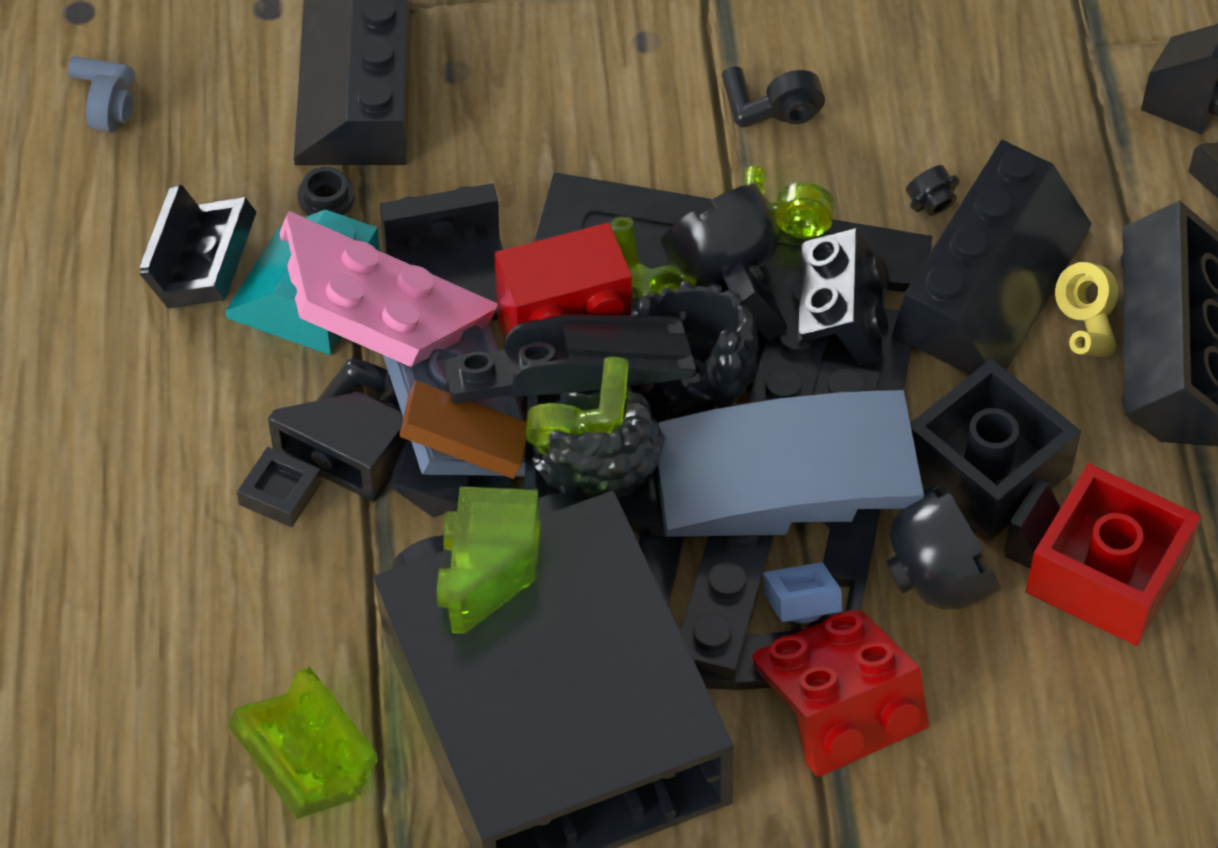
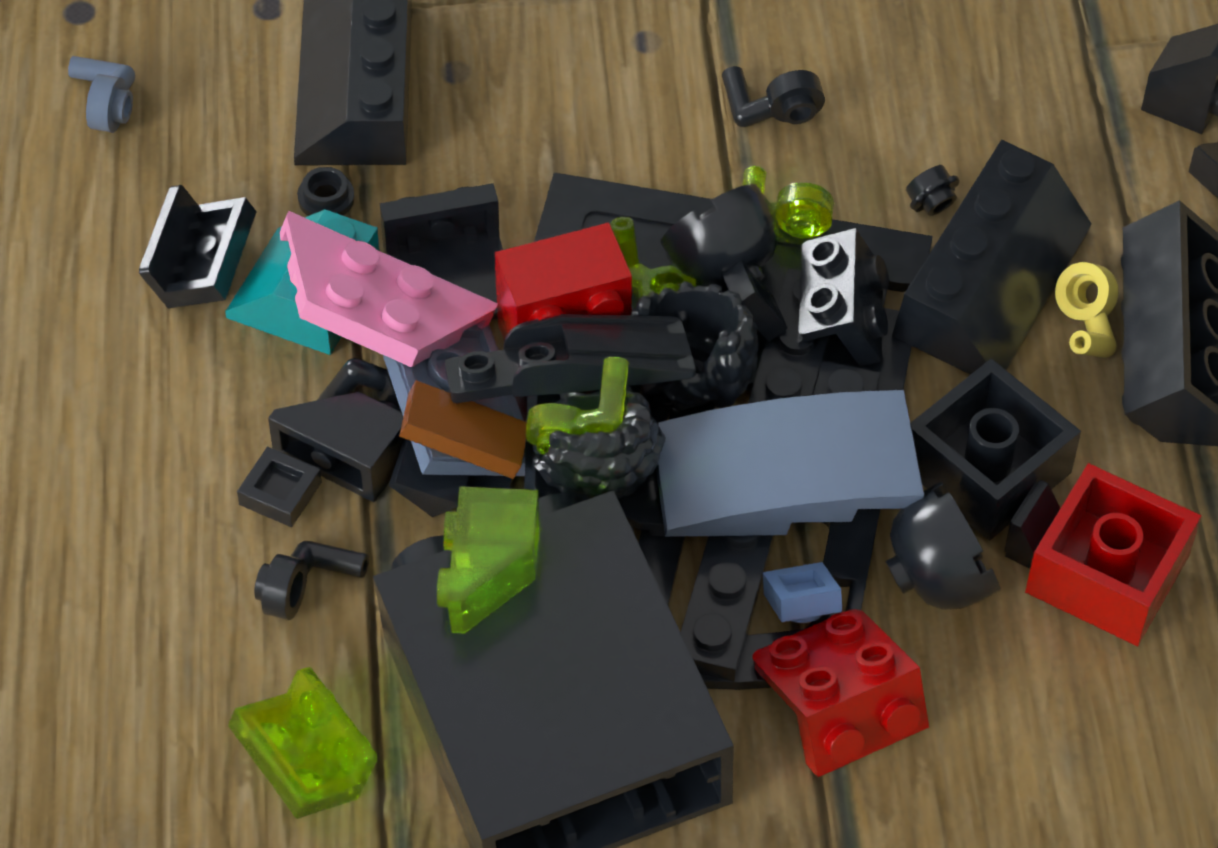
none -> black plate [254,541,369,620]

